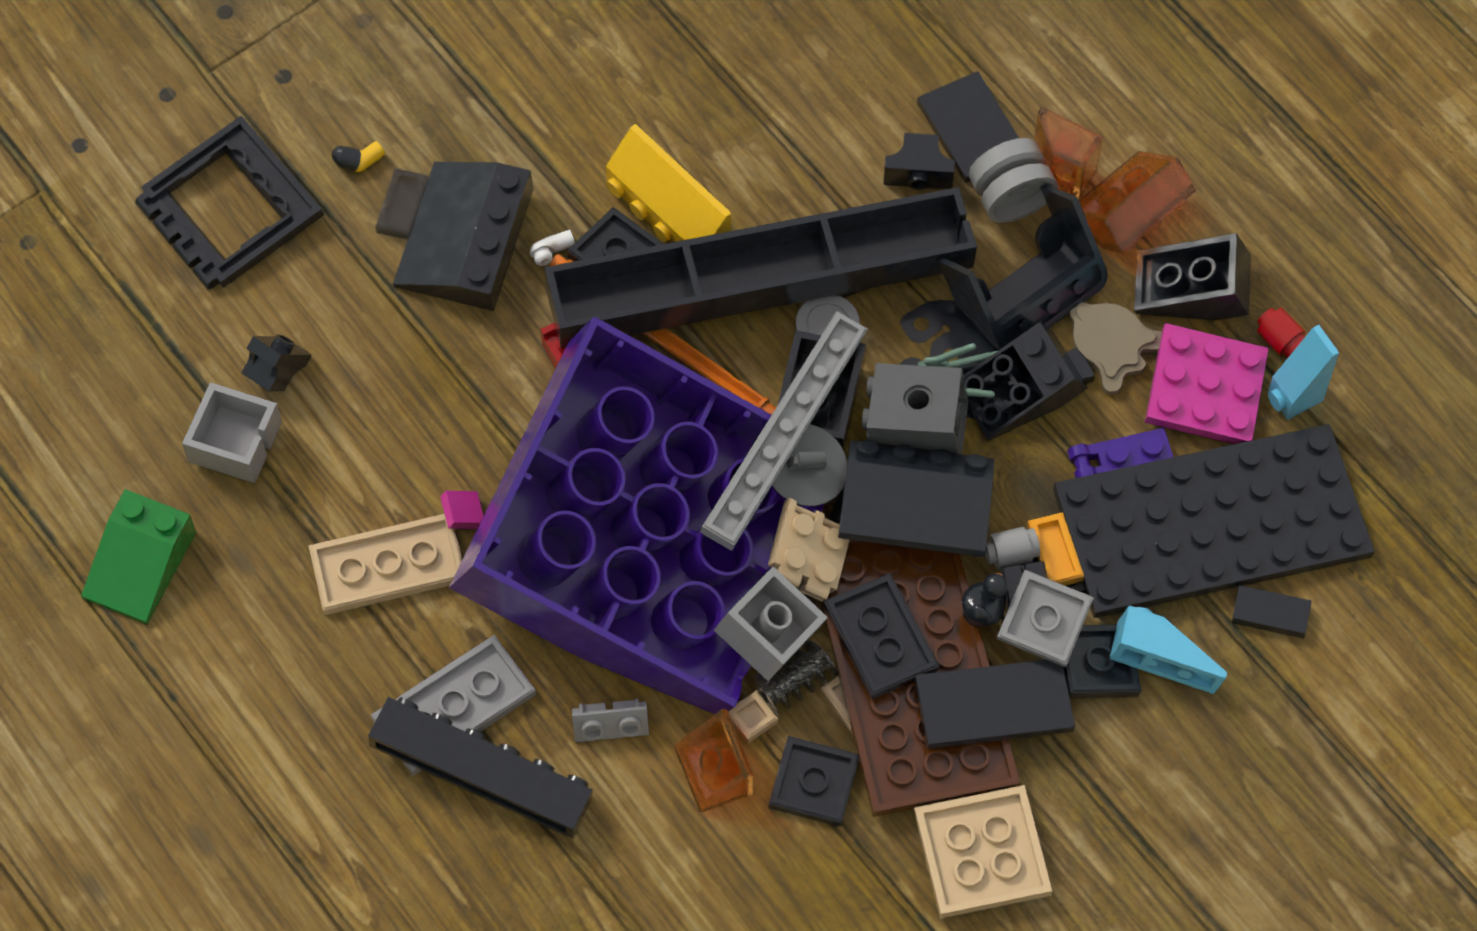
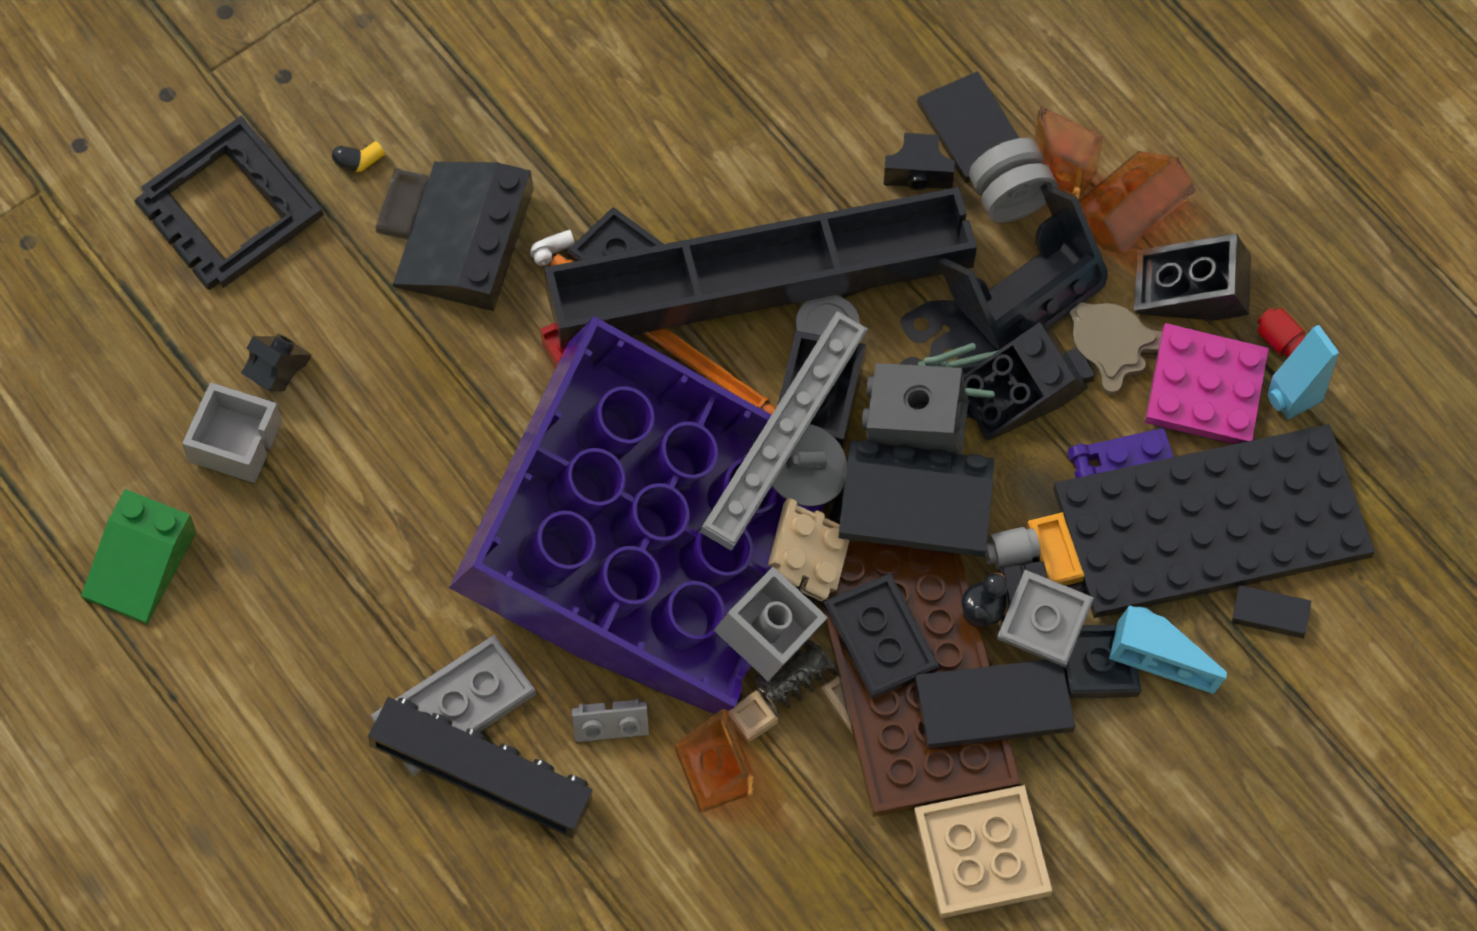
tan tile [308,514,462,615] -> none
dark pink tile [440,490,484,529] -> none
yellow slope [606,124,731,243] -> none
black tile [768,736,859,827] -> none

